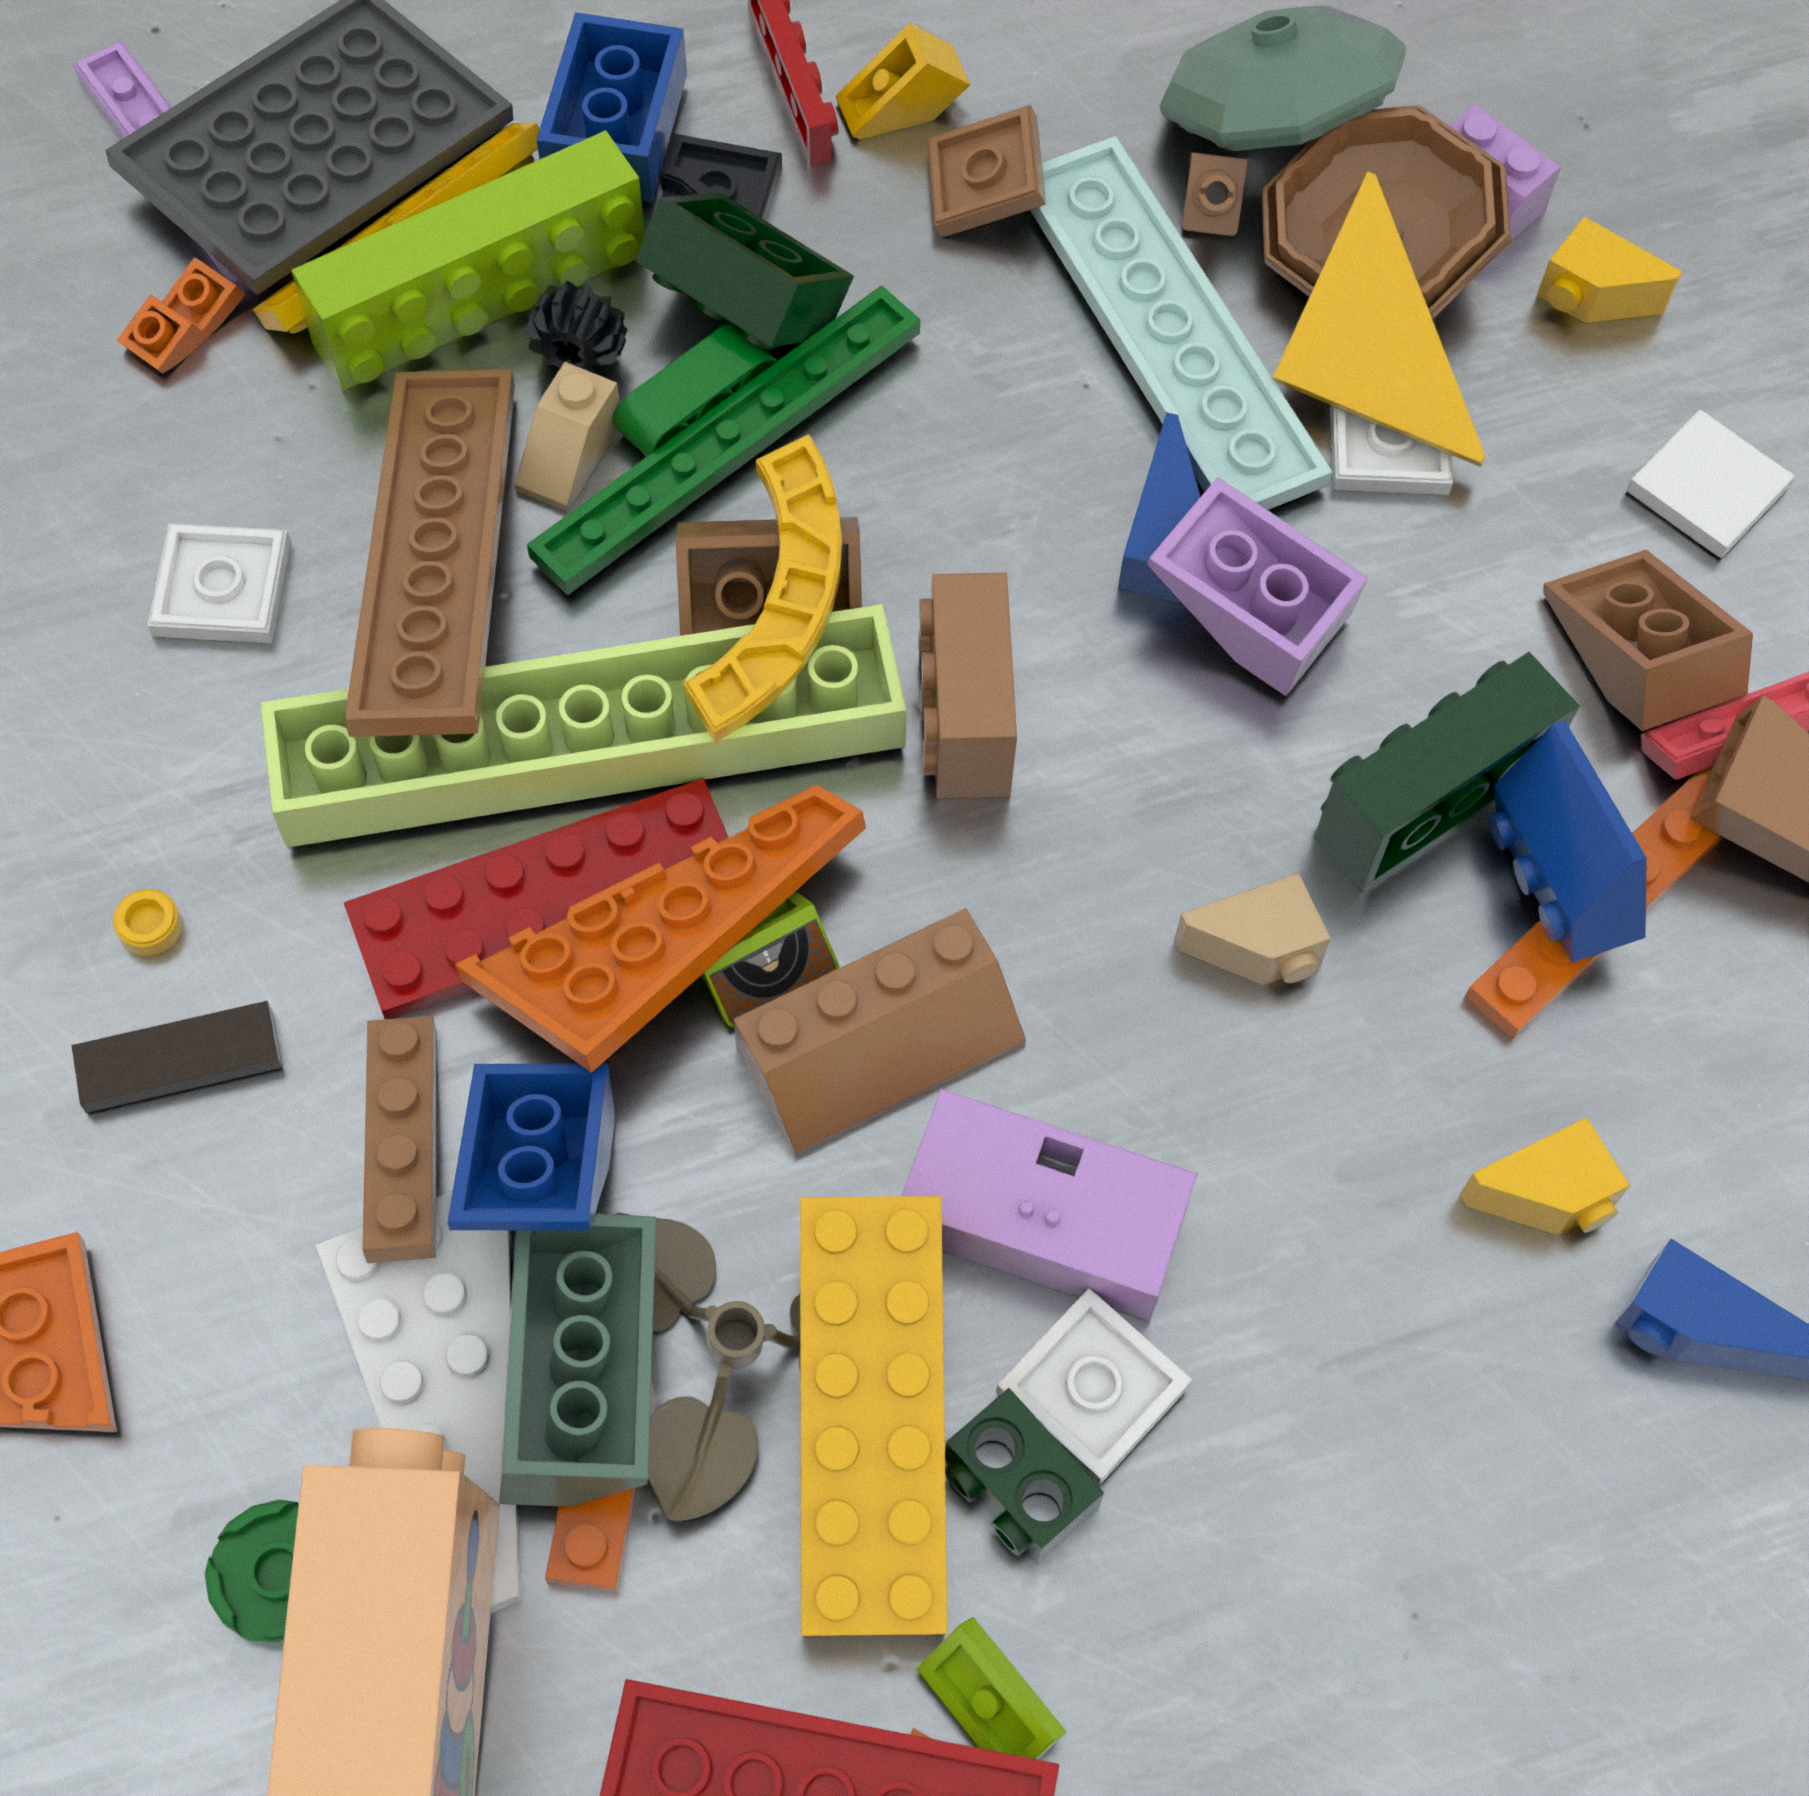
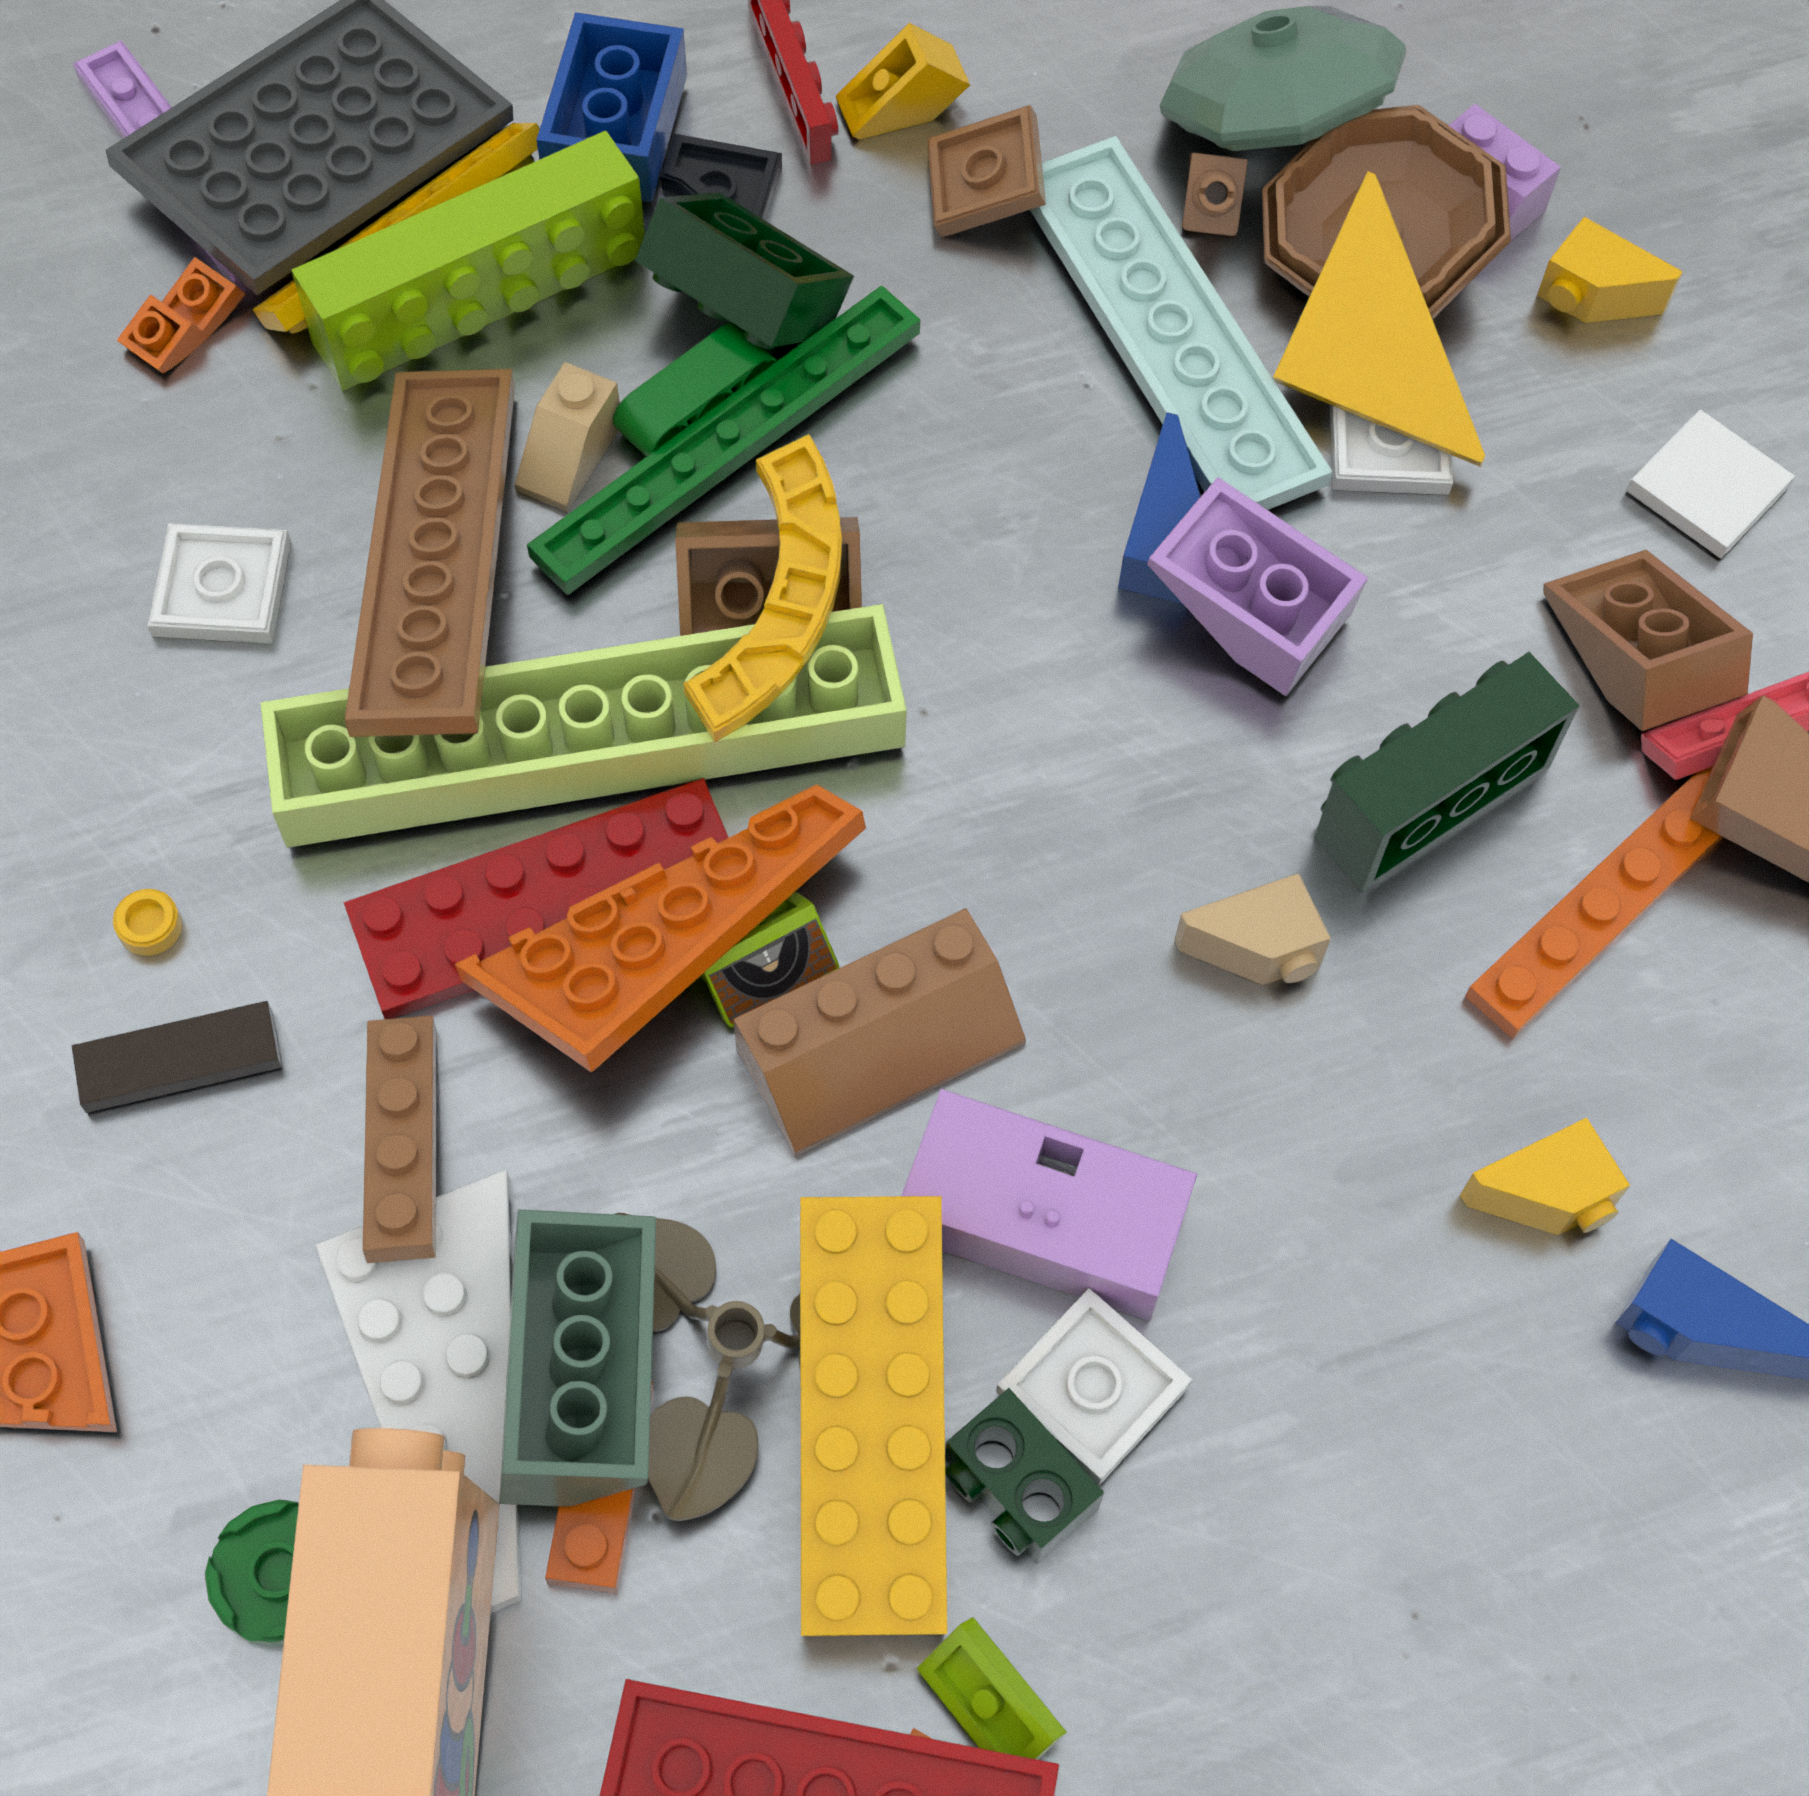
blue slope [447,1064,615,1230] -> none
black gear [525,280,628,376] -> none
medium nougat brick [918,572,1017,799] -> none
blue slope [1488,720,1647,963] -> none

